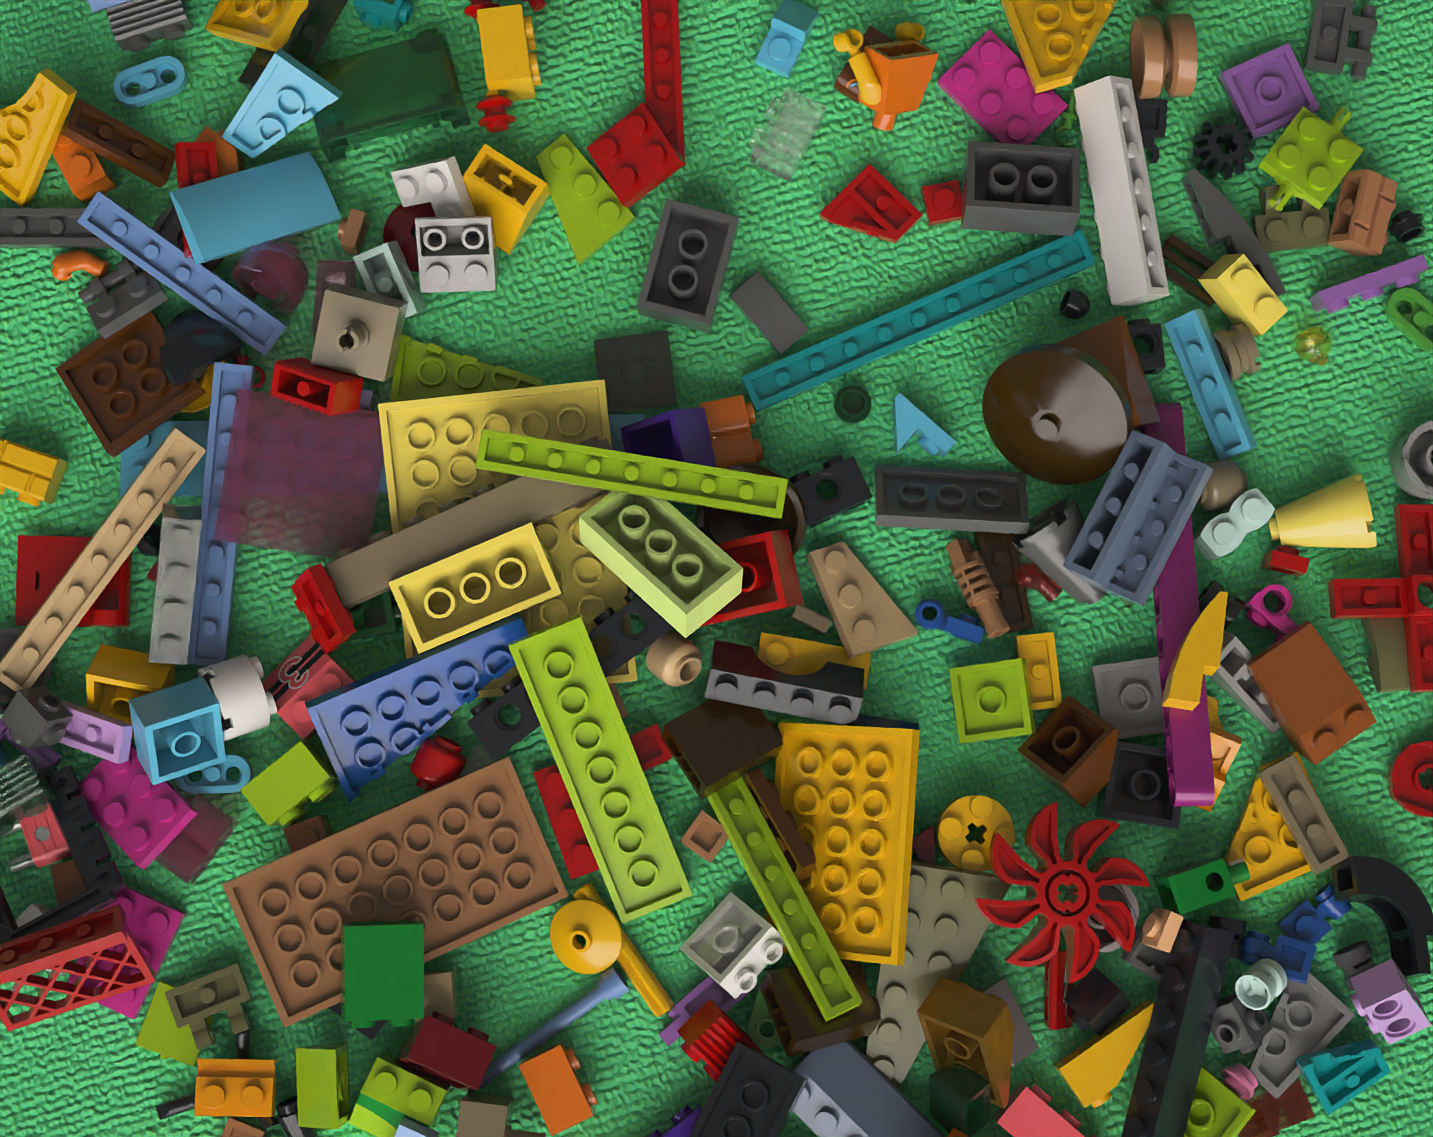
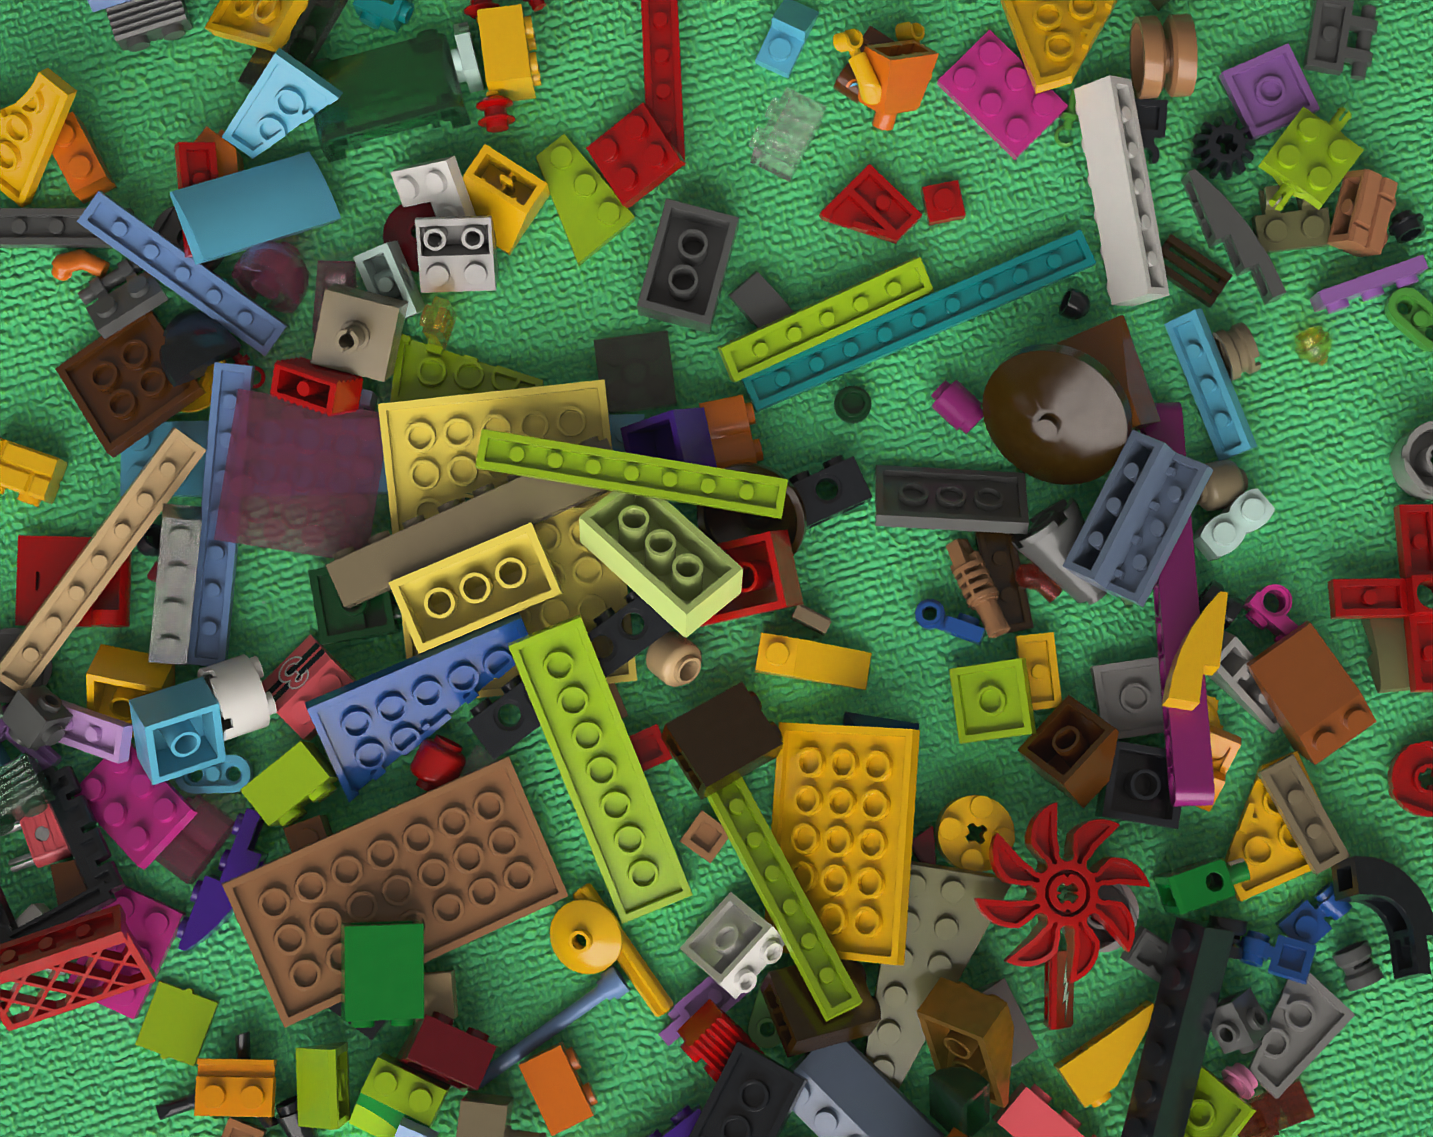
reddish brown plate [60,98,175,188] -> none
medium azure plate [113,56,188,108] -> none
olive plate [165,963,253,1049] -> none
red plate [291,563,356,654] -> none
medium nougat plate [337,208,370,255] -> none
red plate [533,764,599,880] -> none
black arch [704,640,865,726] -> none
reddish brown plate [744,768,816,883] -> none
tan wing [806,541,919,659] -> none
medium azure slope [892,393,956,458] -> none
dark grey brick [961,141,1080,236] -> none
black brick [1063,967,1131,1037] -> none
black brick [1127,319,1165,375] -> none
light nougat plate [1141,907,1184,953] -> none
light yellow brick [1197,253,1288,336] -> none
light aqua wheel [1235,959,1288,1010] -> none
red plate [1261,546,1310,577] -> none
light yellow cone [1268,473,1377,548] -> none
teal wing [1295,1039,1391,1115] -> none
lavender brick [1350,959,1431,1045] -> none
none -> dark purple slope [177,808,268,951]
none -> clear yellow plate [420,296,457,350]
none -> light aqua wing [451,22,484,93]
none -> lime plate [717,256,934,382]
none -> magenta brick [931,379,984,434]

